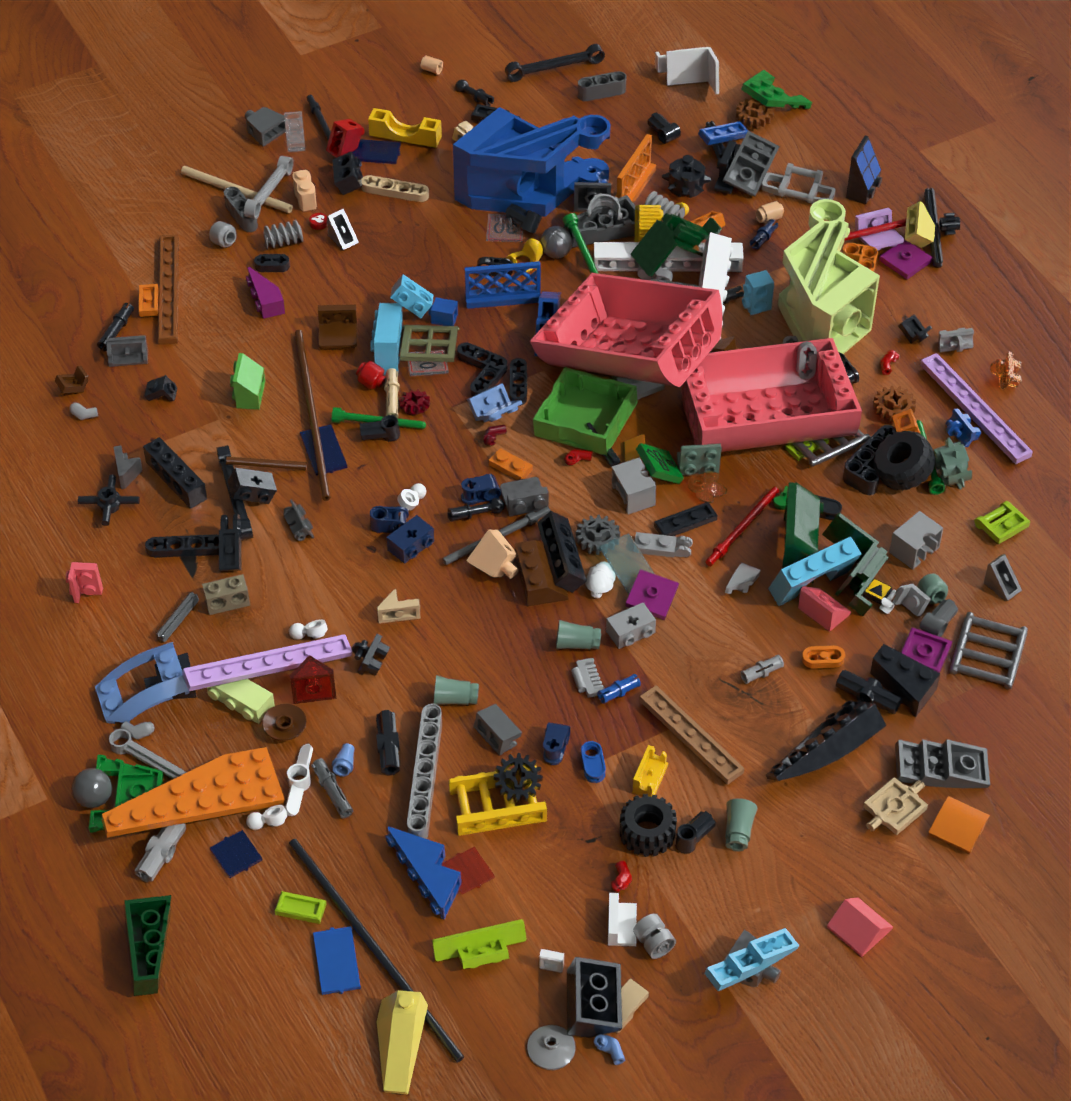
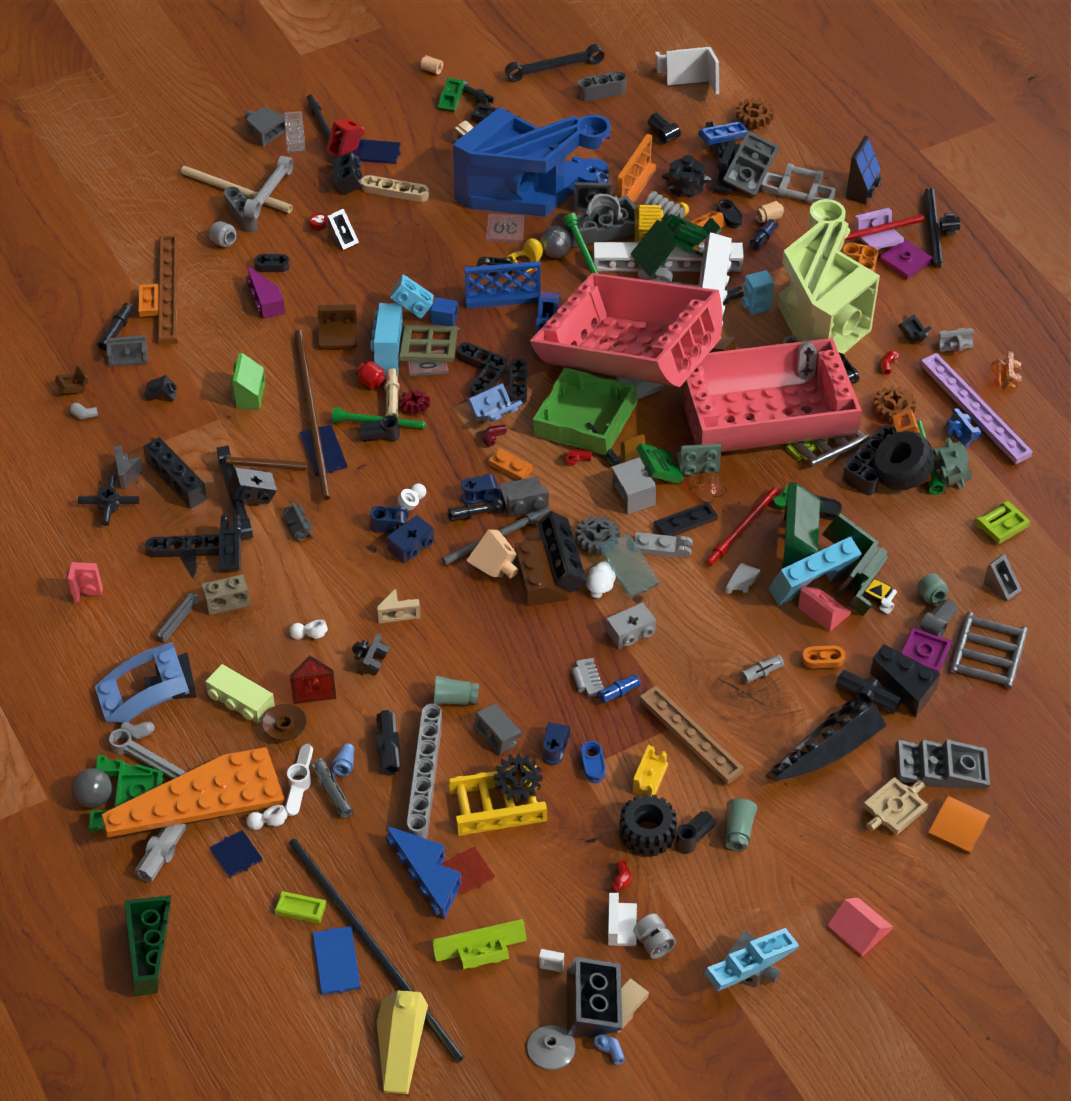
lavender plate [182,634,352,691] -> none
light grey piece [263,220,303,249] -> none
light nougat brick [293,170,317,212] -> none
yellow arch [368,108,442,148] -> none
black piece [505,204,542,234] -> none
sand green plant [556,620,601,650] -> none
magenta plate [625,569,679,620] -> none
green wing [741,70,812,109] -> none
light grey piece [889,511,943,569] -> none
light grey bracket [893,584,931,616] -> none
light yellow slope [905,202,935,248] -> none
none -> green slope [438,77,465,111]
none -> black piece [717,199,743,229]

